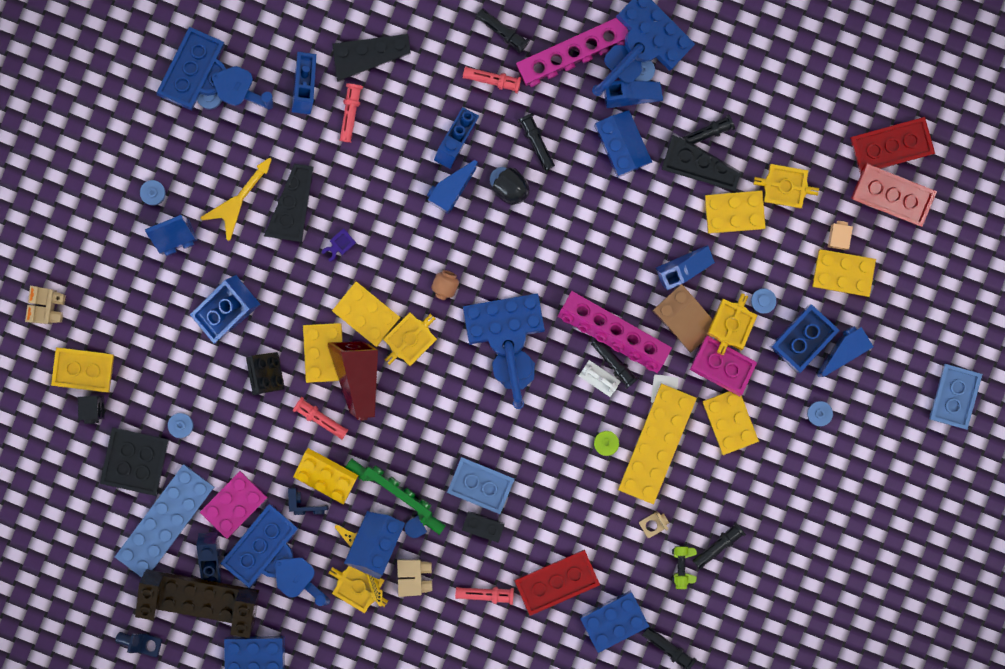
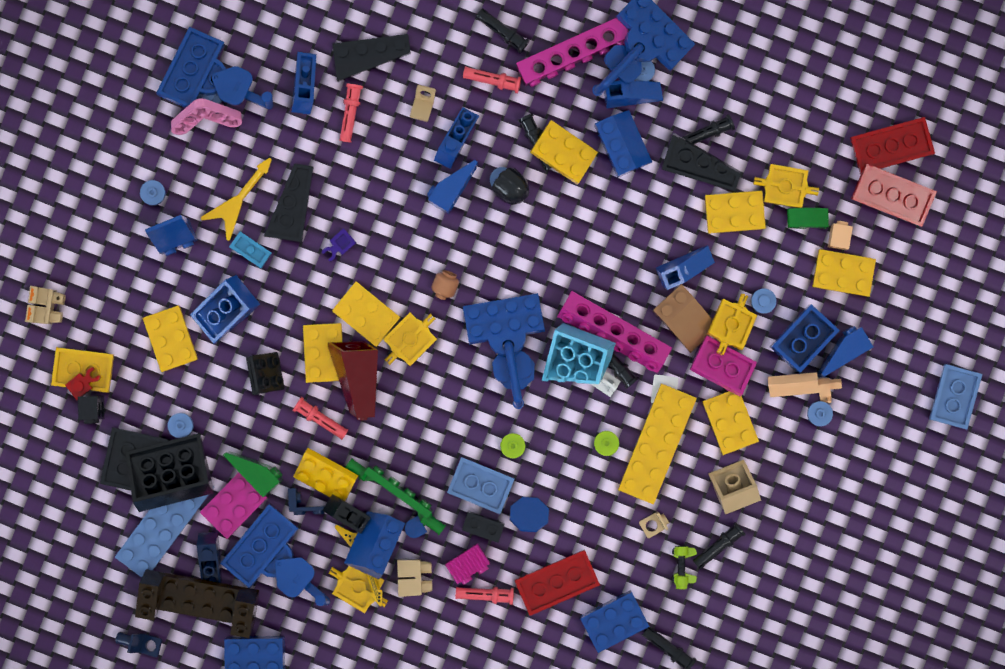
none -> red plate [65,367,101,400]
none -> black slope [125,433,214,512]
none -> yellow plate [143,305,198,372]
none -> bright pink beam [171,98,242,135]
none -> green slope [223,451,283,497]
none -> dark azure plate [229,231,272,269]
none -> black brick [322,494,371,534]
none -> tan bracket [410,85,436,122]
none -> dark pink brick [445,543,490,585]
none -> lime wheel [500,433,525,458]
none -> blue piece [510,497,549,532]
none -> yellow plate [530,120,598,184]
none -> medium azure wedge [542,323,616,384]
none -> tan slope [709,460,761,515]
none -> light nougat piece [768,372,842,403]
none -> green slope [787,208,829,229]

